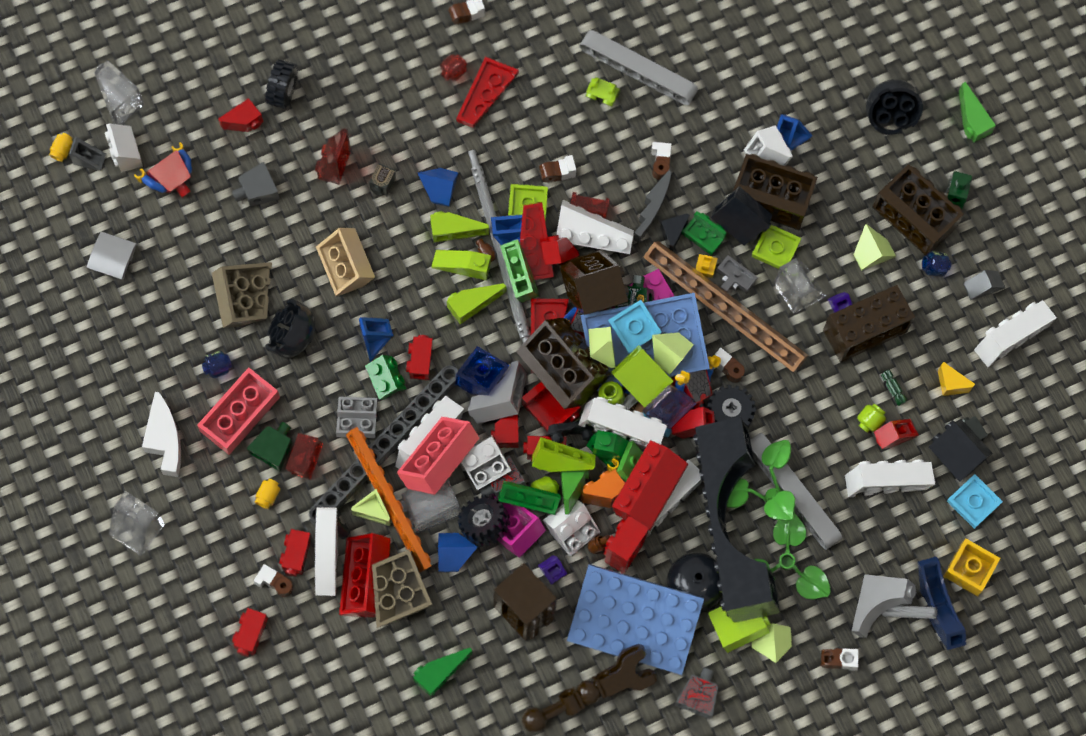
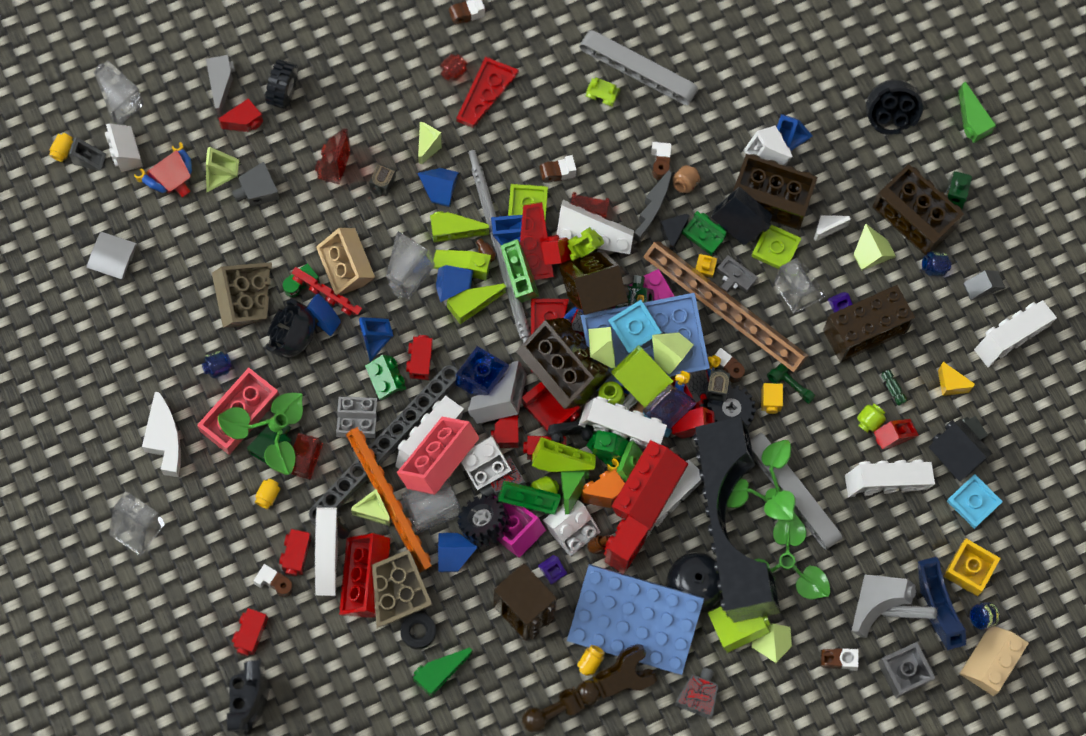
none -> light grey slope [206,55,235,116]
none -> yellowish green slope [206,147,239,192]
none -> bright green plant [218,393,303,475]
none -> black panel [227,658,269,736]
none -> green leg [283,263,320,298]
none -> red wing [290,267,362,316]
none -> blue slope [307,294,341,336]
none -> clear slope [386,231,435,300]
none -> black tyre [400,613,436,649]
none -> yellowish green slope [418,122,442,164]
none -> blue slope [436,265,473,302]
none -> lime piece [567,227,604,261]
none -> yellow brick [577,645,605,676]
none -> medium nougat head [673,165,700,193]
none -> brick [707,369,730,402]
none -> yellow brick [761,383,783,414]
none -> dark green brick [767,363,815,404]
none -> white slope [814,215,851,242]
none -> flat silver slope [878,642,935,699]
none -> tan slope [959,625,1029,696]
none -> clear blue head [970,602,1000,629]

